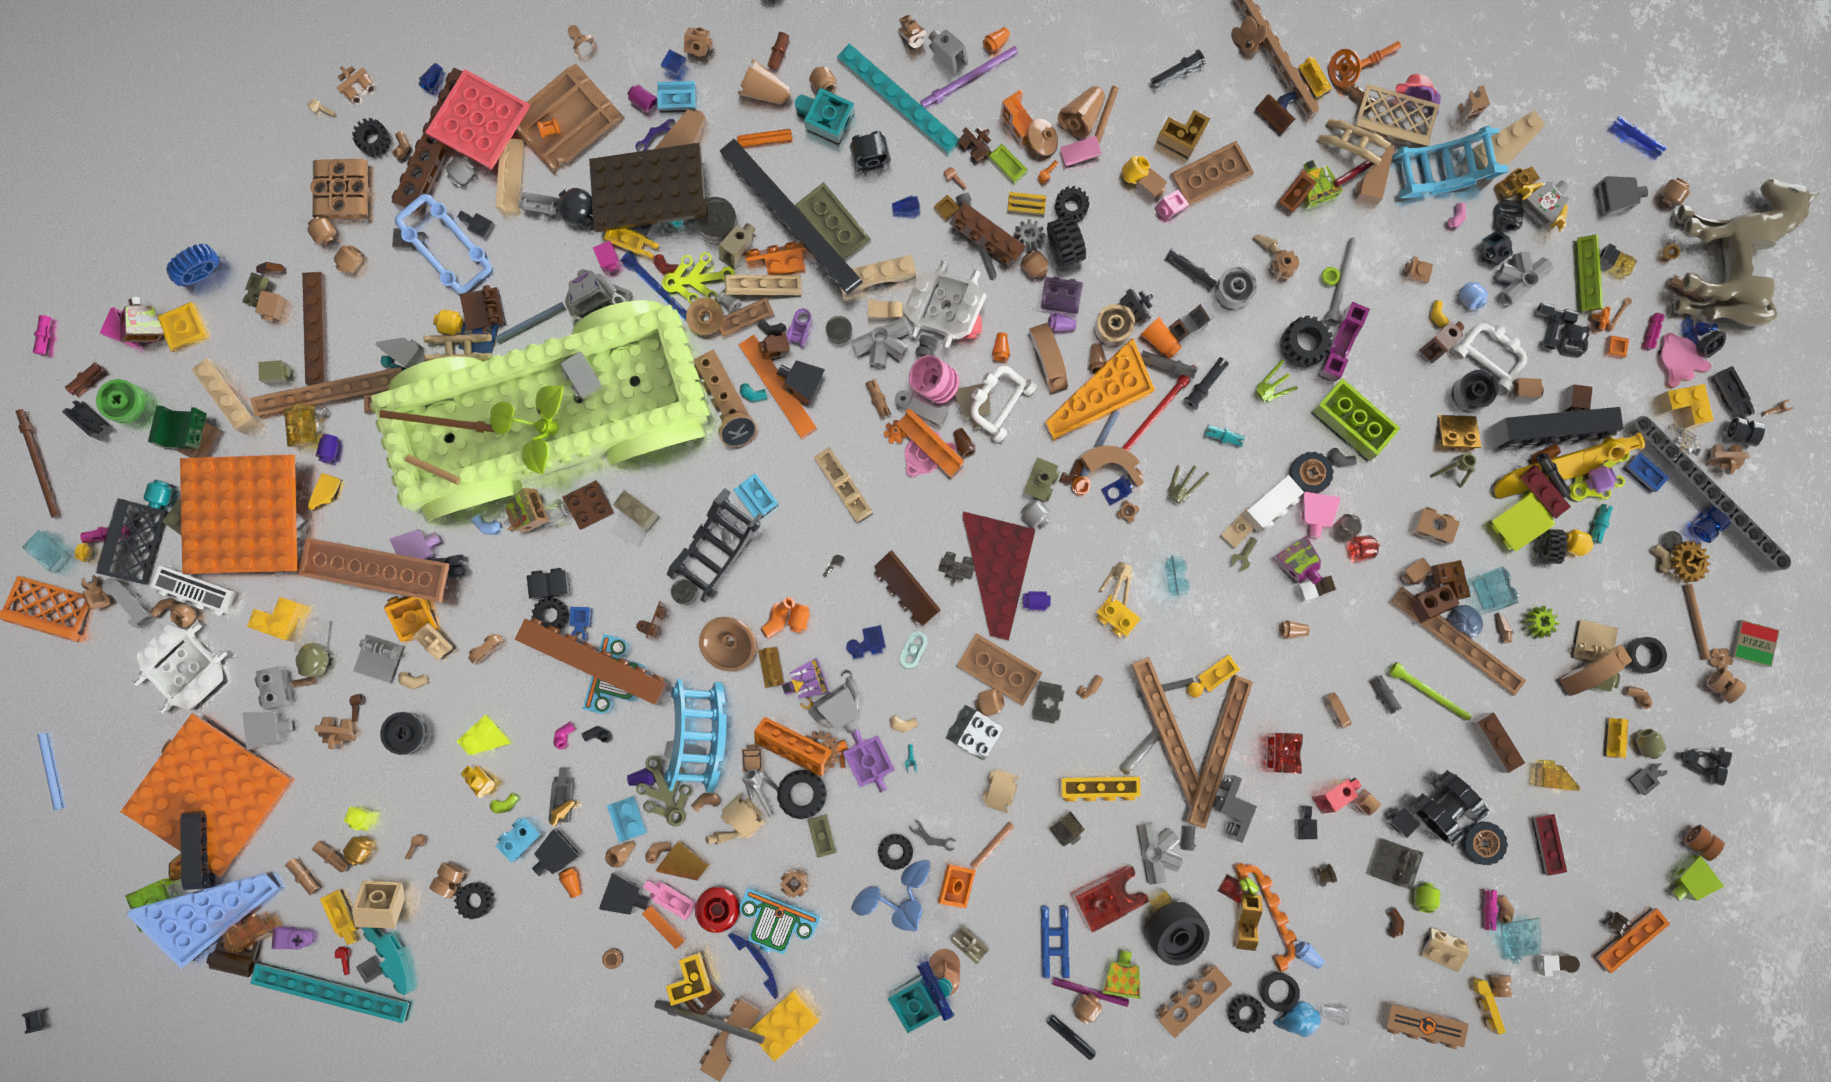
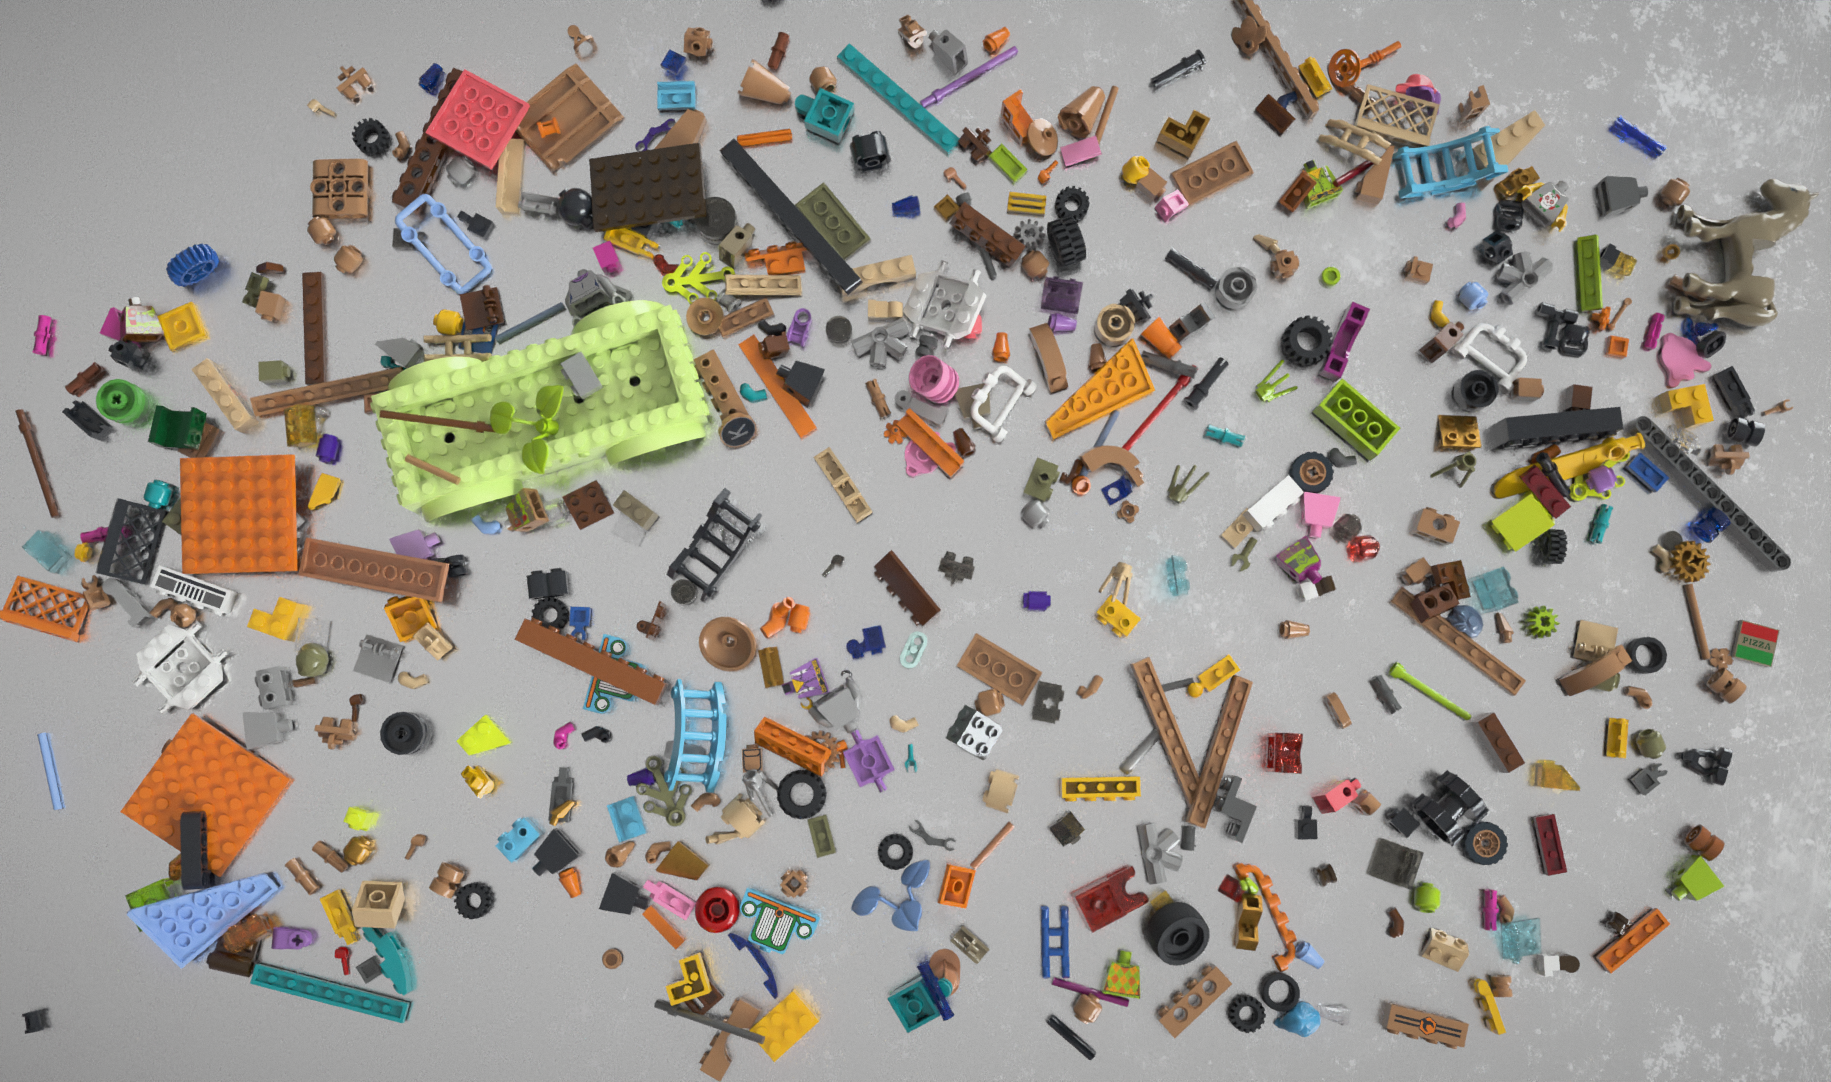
medium nougat plate [468,633,503,664] -> none
lime arm [489,792,519,814] -> none
clear blue piece [620,251,687,320] -> none
magenta brick [627,84,657,113] -> none
medium azure plate [733,473,778,518] -> none
dark red wing [962,511,1036,641] -> none
light grey piece [1325,237,1356,324] -> none
yellow head [1565,529,1593,557] -> none
none -> black piece [108,340,149,371]

